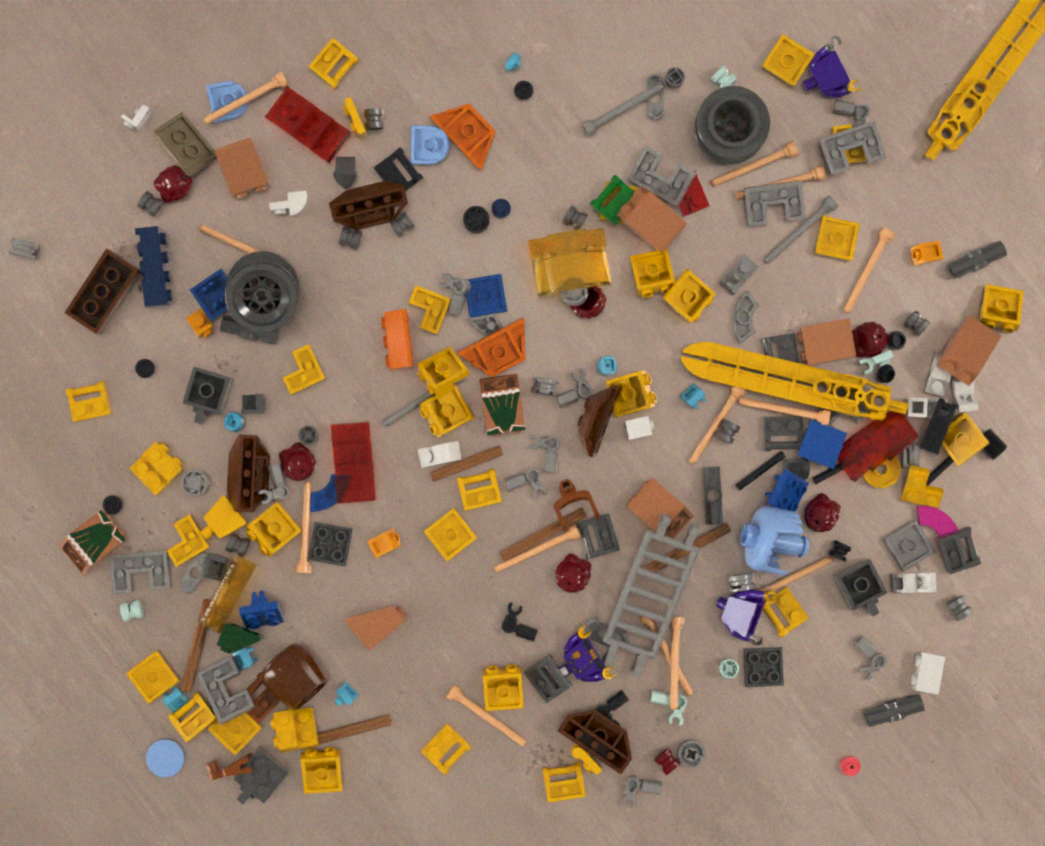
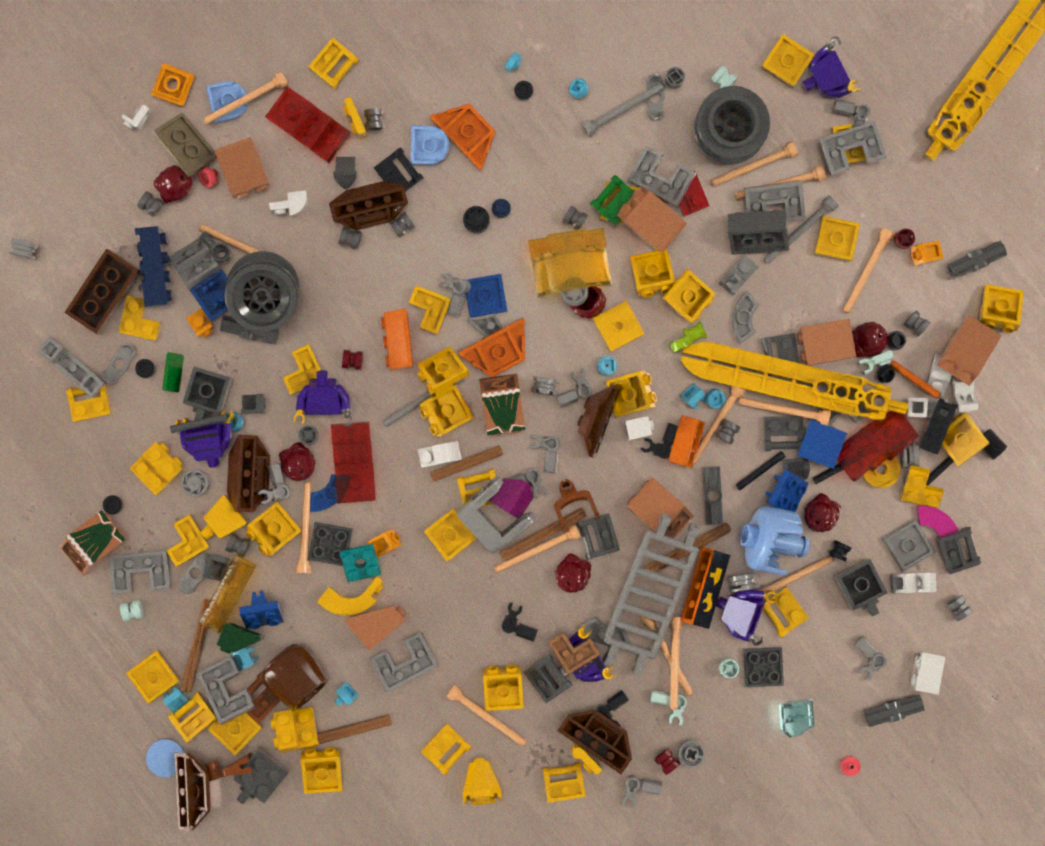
none -> light grey slope [37,336,105,398]
none -> light grey piece [101,343,136,384]
none -> yellow plate [118,295,161,341]
none -> light orange piece [151,63,195,107]
none -> green slope [162,352,184,393]
none -> light grey slope [169,238,221,290]
none -> dark grey bar [170,414,228,433]
none -> reddish brown wedge [174,752,210,831]
none -> dark purple torso [175,411,234,468]
none -> coral tile [198,167,218,188]
none -> dark grey bar [199,231,231,262]
none -> dark purple torso [293,370,353,427]
none -> yellow arch [317,576,384,615]
none -> teal piece [339,544,381,583]
none -> dark red wheel [342,349,363,370]
none -> light grey plate [369,632,438,693]
none -> light grey connector [457,476,536,554]
none -> yellow cone [462,758,502,805]
none -> magenta slope [489,478,533,518]
none -> medium nougat tile [548,632,601,675]
none -> medium azure tile [569,78,589,98]
none -> yellow plate [593,300,645,352]
none -> black bar [641,423,678,459]
none -> orange piece [668,415,706,468]
none -> lime connector [669,322,707,353]
none -> brick [680,547,731,629]
none -> medium azure tile [705,389,725,409]
none -> dark grey slope [728,210,789,254]
none -> clear light blue slope [779,700,814,737]
none -> orange bar [891,360,941,399]
none -> dark red wheel [894,228,915,249]

